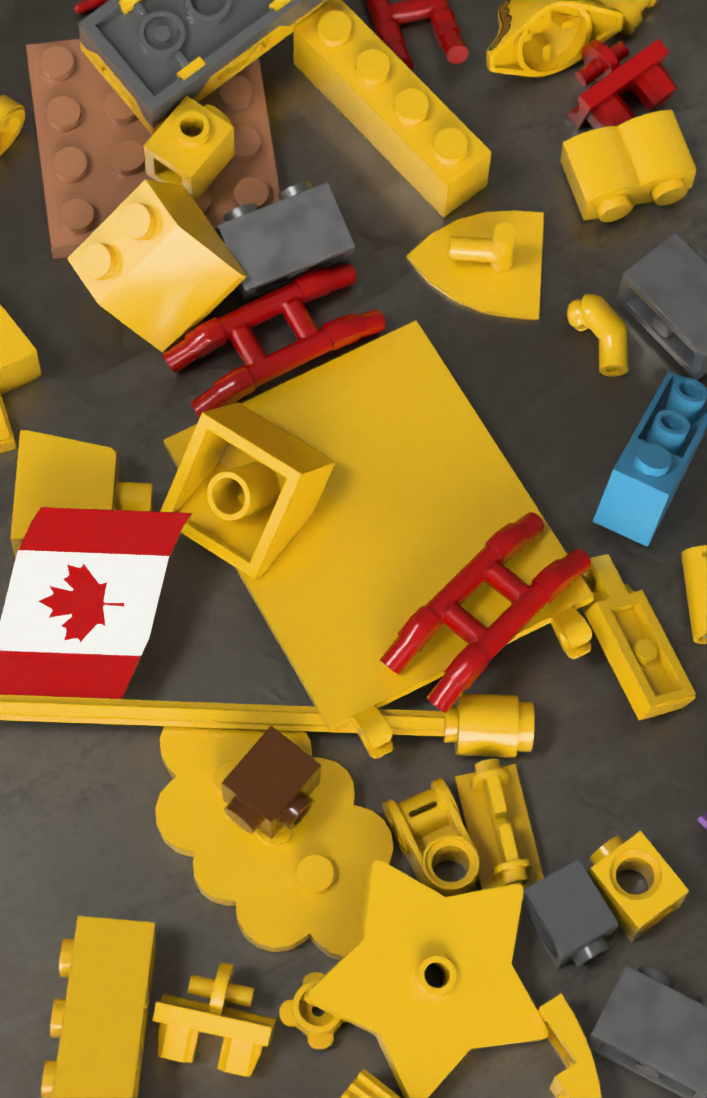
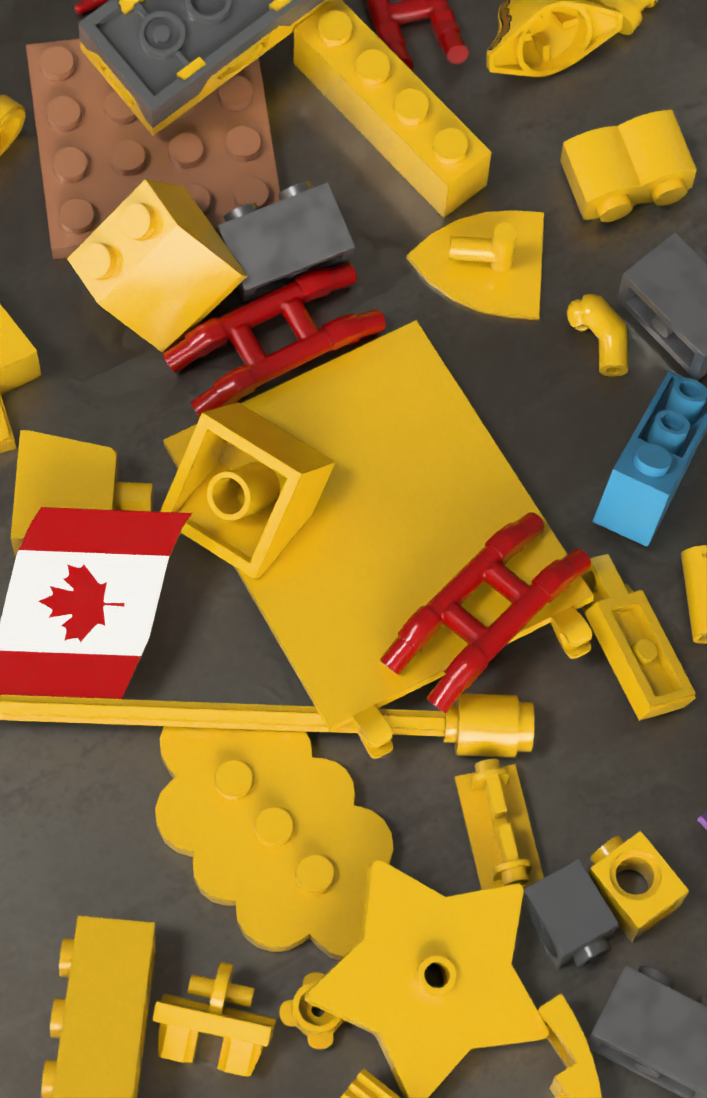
yellow brick [143,95,235,202] -> none
reddish brown brick [222,726,321,839] -> none
yellow piece [382,777,480,897] -> none
red hips [568,39,677,129] -> none

